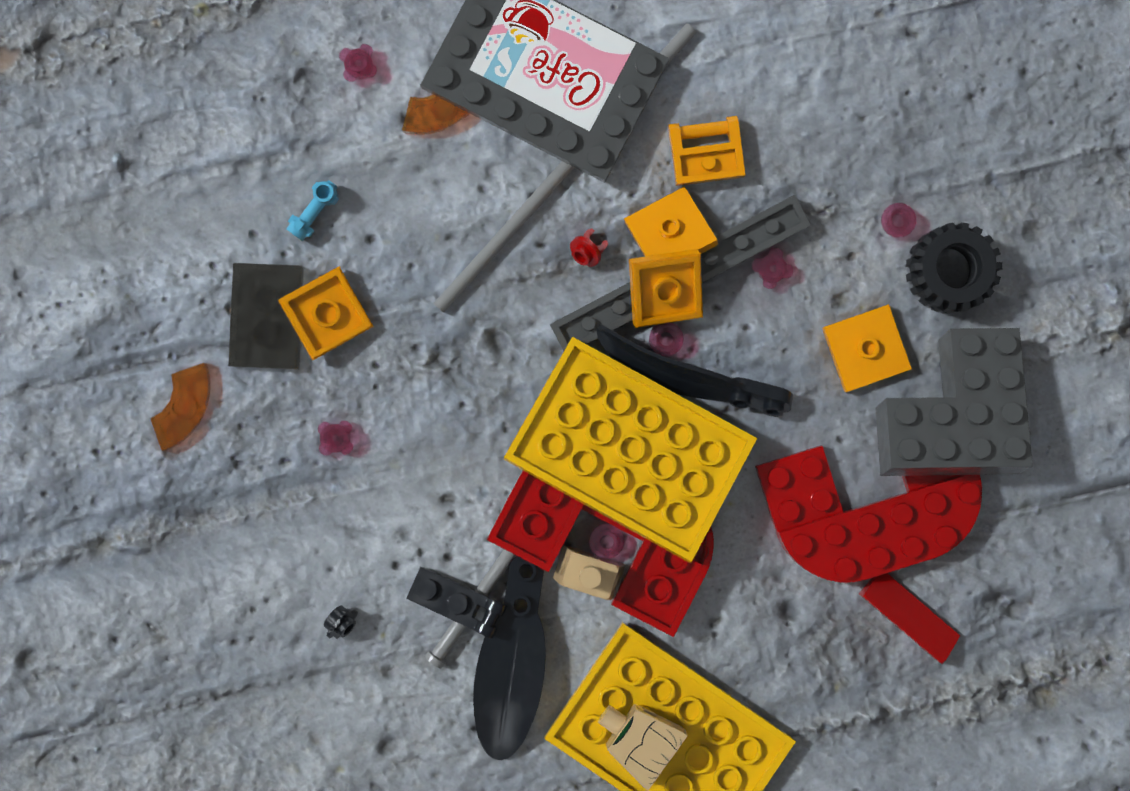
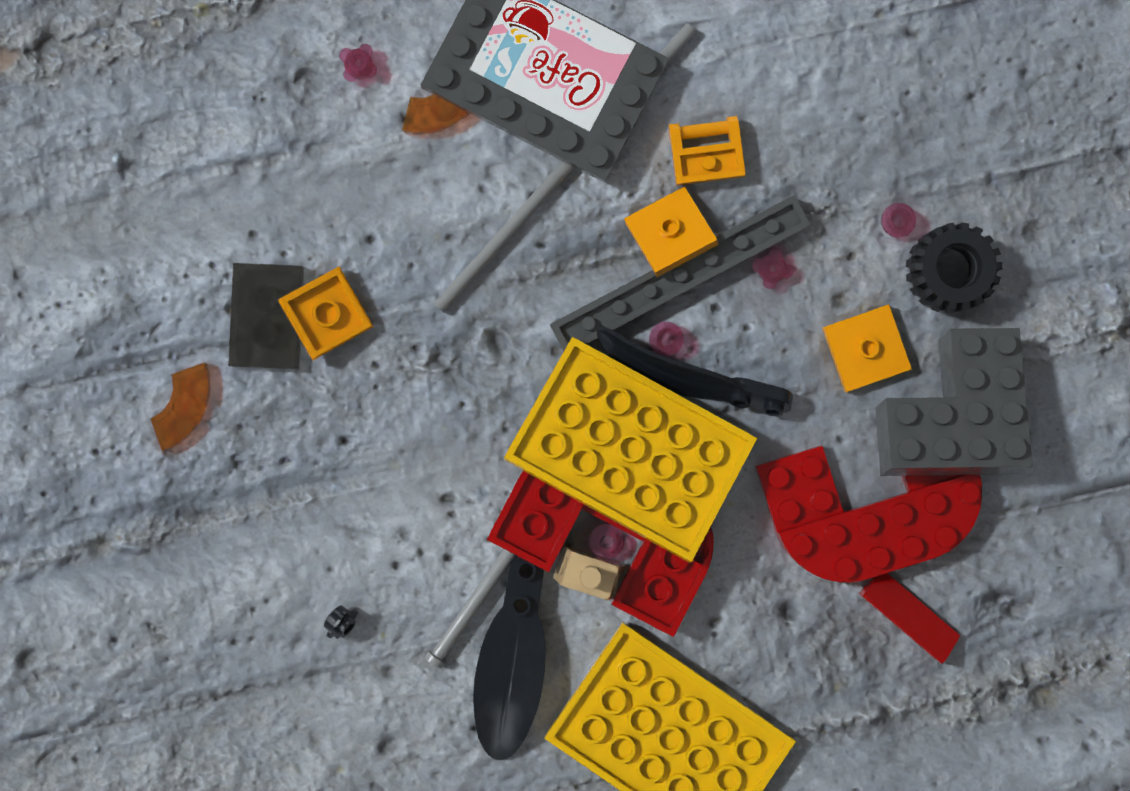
medium azure bar [286,180,339,241] -> none
clear pink plate [318,420,353,456] -> none
black plate [406,567,507,639] -> none
red plate [570,228,608,267] -> none
tan torso [598,704,688,791] -> none
light orange plate [629,249,703,328] -> none

